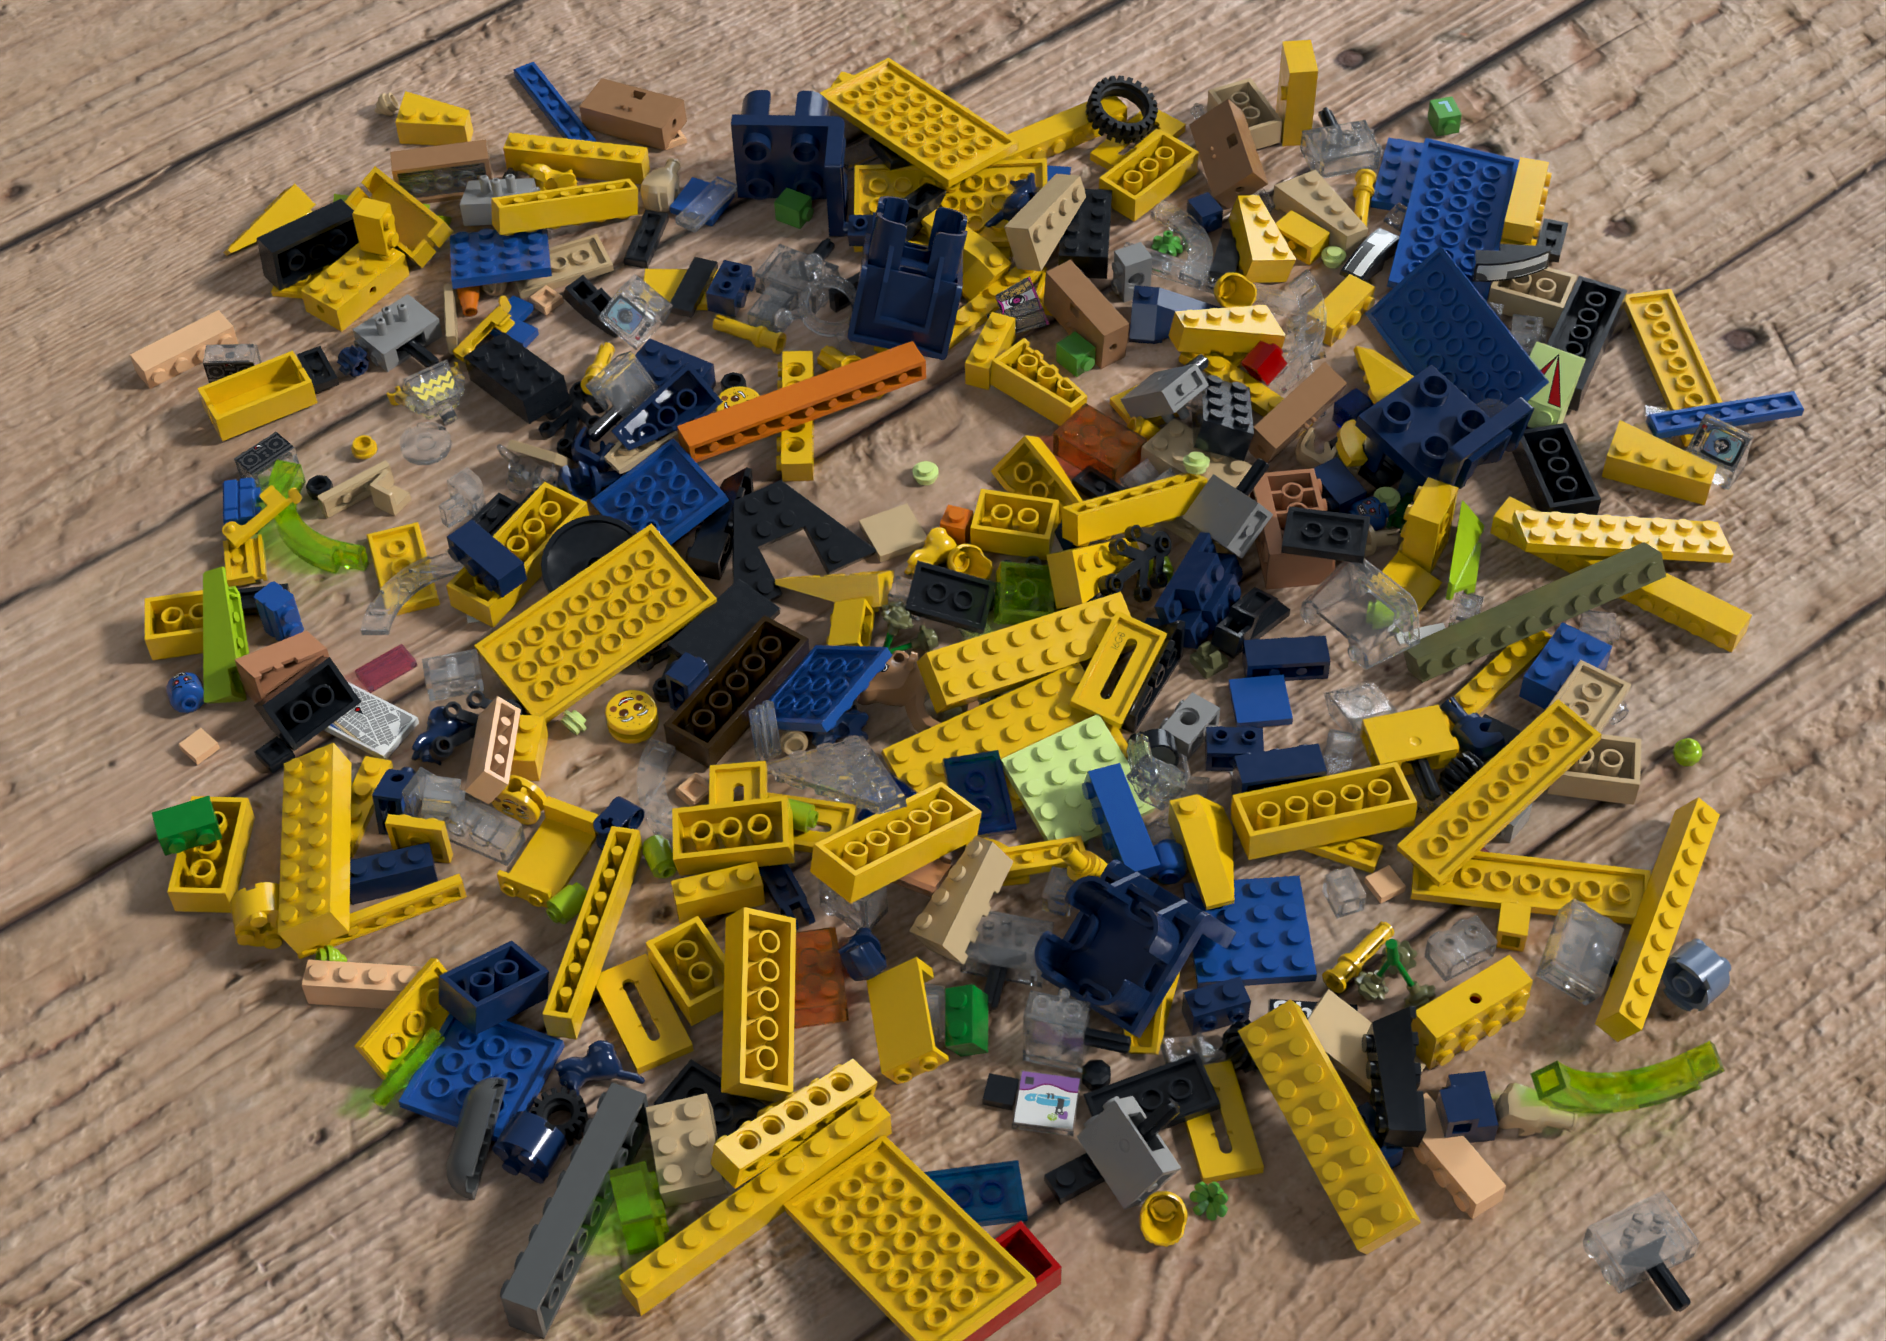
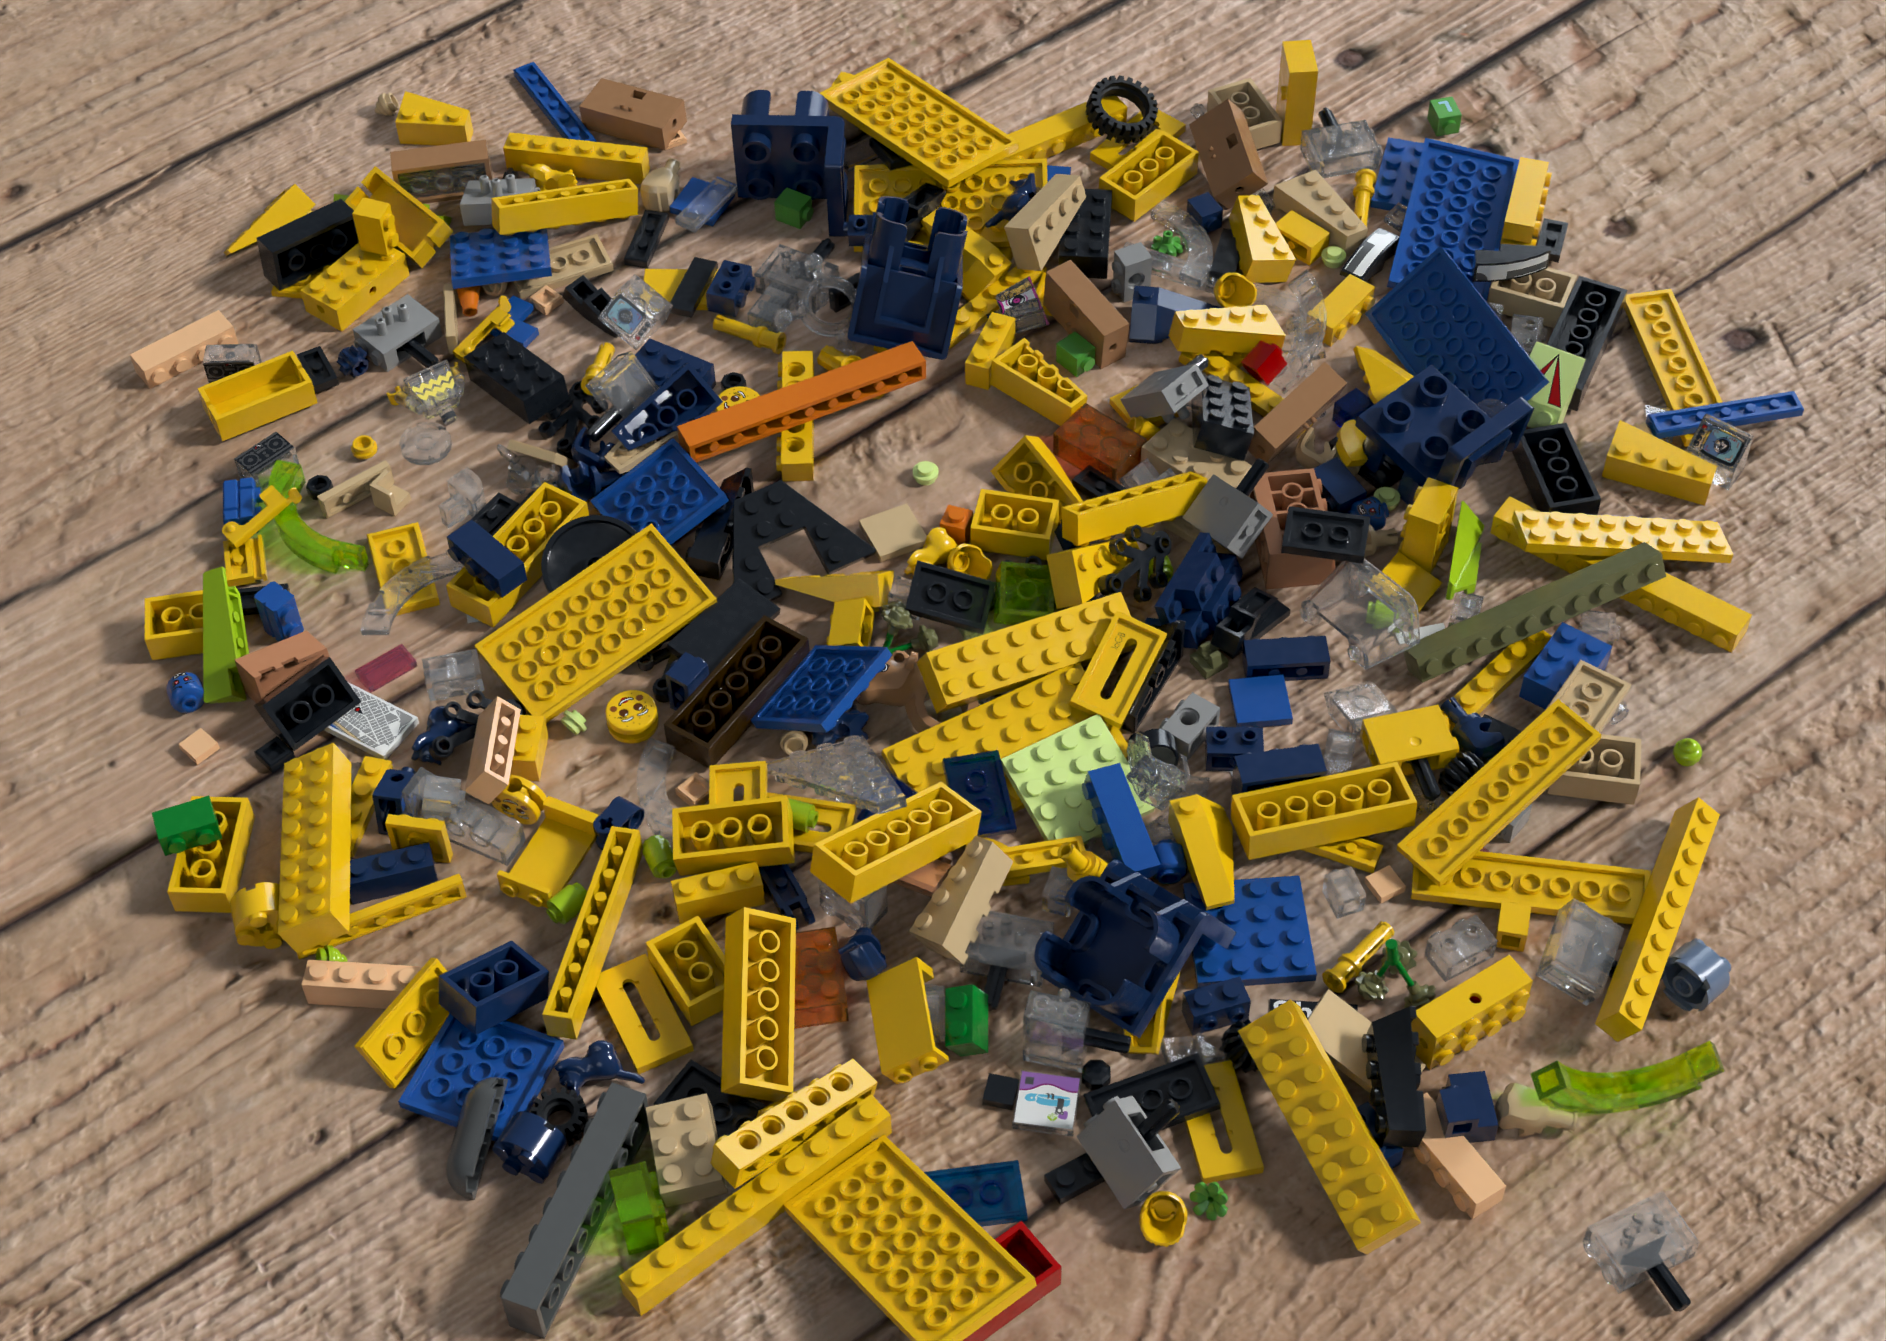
clear neon green pin [369,1027,445,1109] -> none
clear tile [749,700,781,762] -> none
yellowish green plate [1183,452,1210,475] -> none
dark green plate [1386,492,1415,533] -> none

